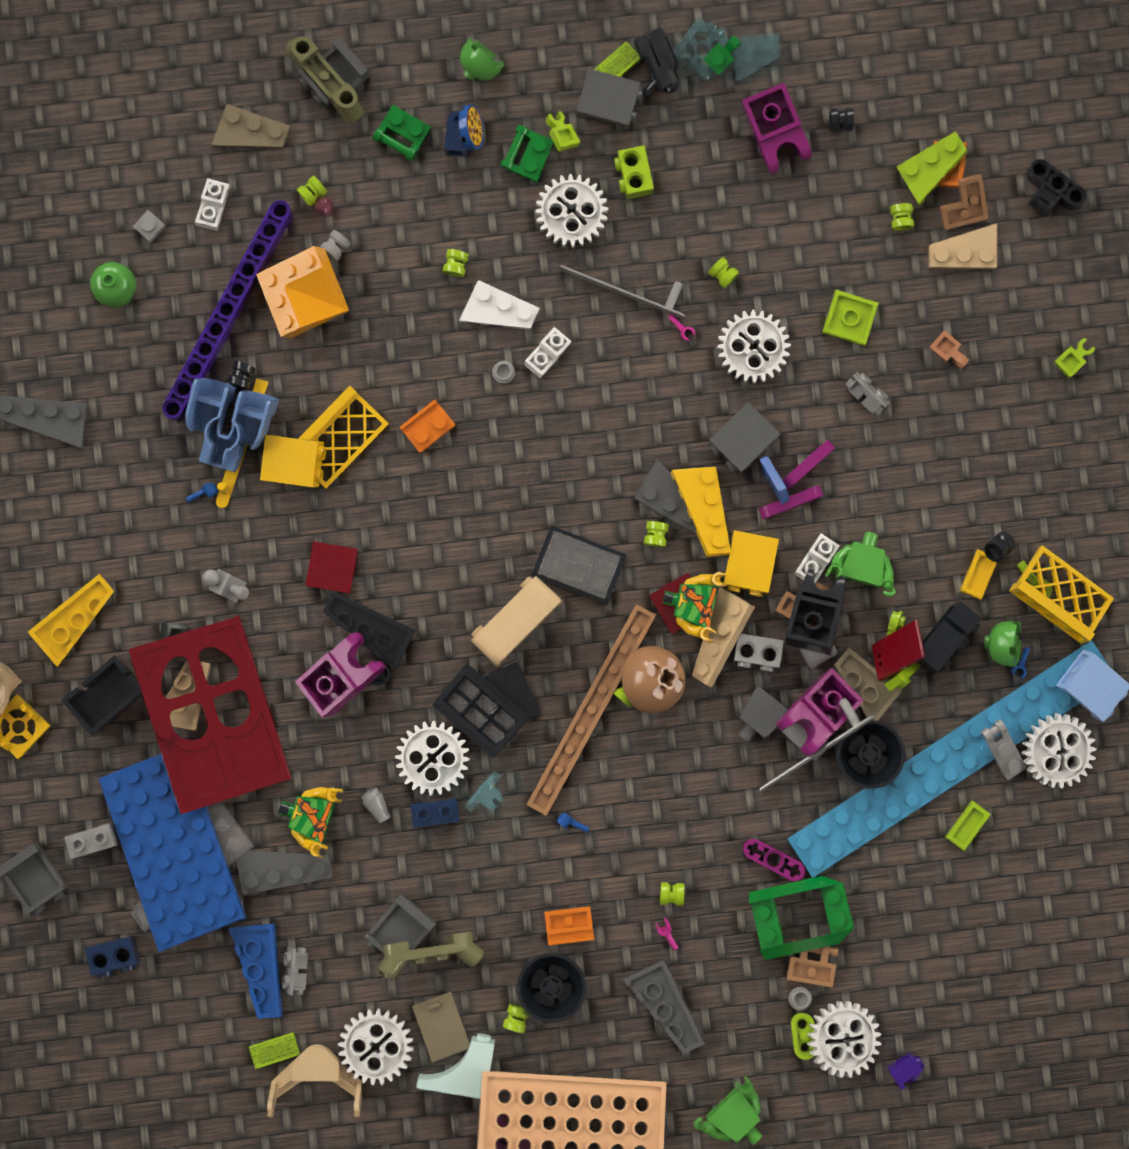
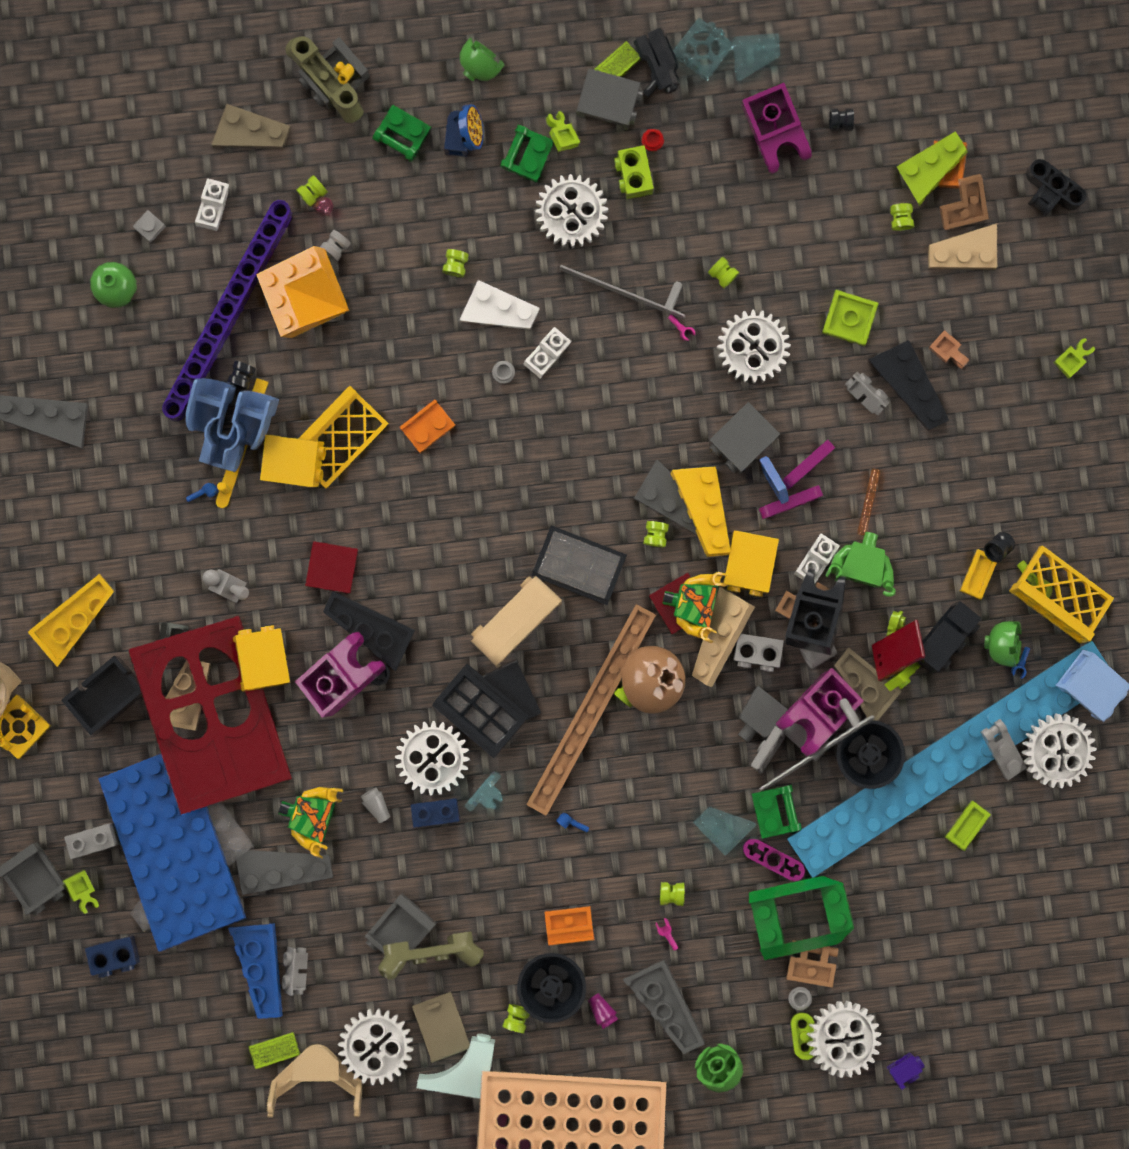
bright green torso [694,1076,762,1145] -> none
green plate [703,36,742,76] -> none
none -> lime plate [63,870,99,914]
none -> yellow panel [233,626,290,692]
none -> yellow arm [334,61,354,84]
none -> magenta cone [587,993,618,1029]
none -> red plate [642,129,664,152]
none -> clear light blue wing [693,807,756,856]
none -> bright green cylinder [695,1044,743,1093]
none -> light grey plate [751,726,785,774]
none -> green plate [751,785,802,839]
none -> clear orange bar [857,468,881,536]
none -> black wing [868,340,949,431]

